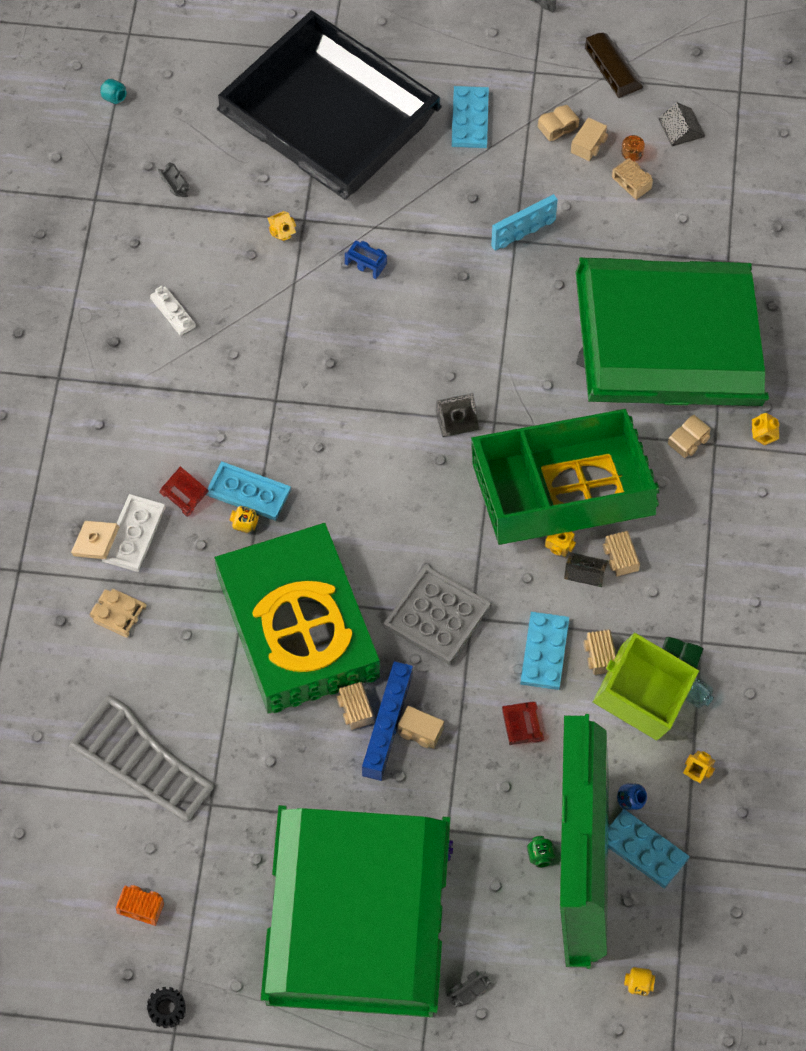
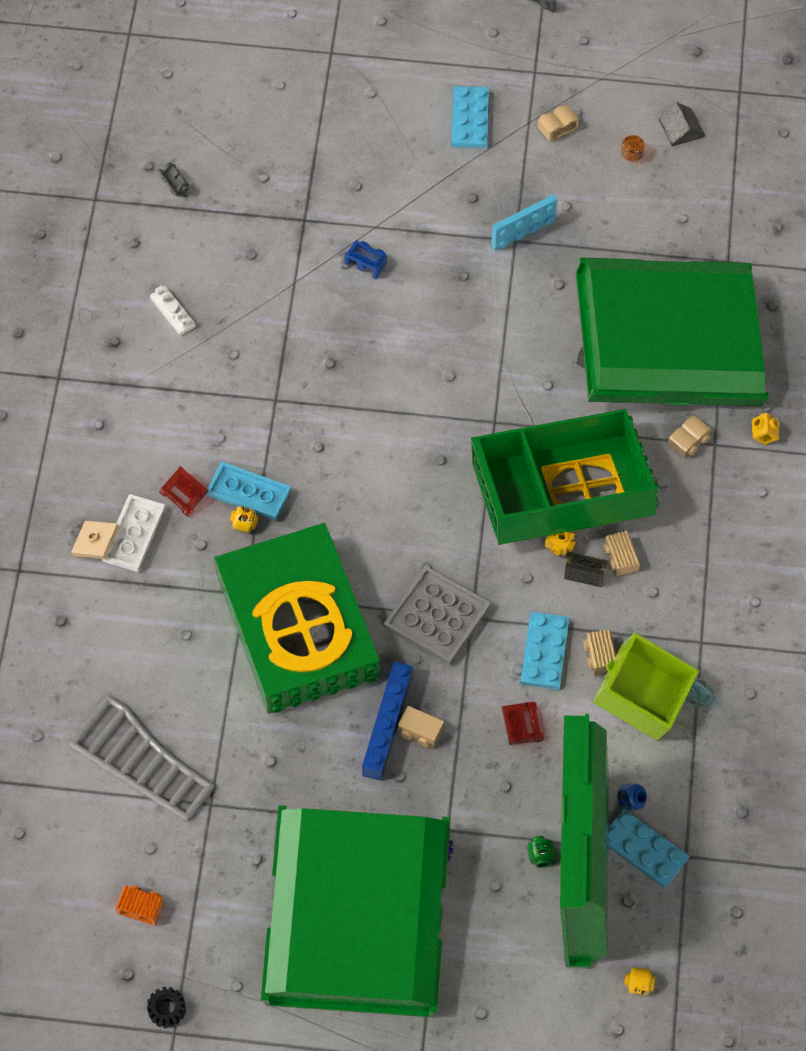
tan plate [89,588,147,638] -> none
teal head [100,78,127,104] -> none
black panel [217,10,442,200] -> none
yellow brick [268,211,296,241] -> none
tan brick [337,682,374,730] -> none
clear smoke slope [436,393,479,437] -> none
dark grey hinge [447,970,491,1007] -> none
tan brick [571,117,608,161] -> none
dark brown brick [585,32,643,98] -> none
tan brick [612,158,653,200] -> none
dark green brick [662,637,704,670] -> none
yellow brick [683,750,716,783] -> none

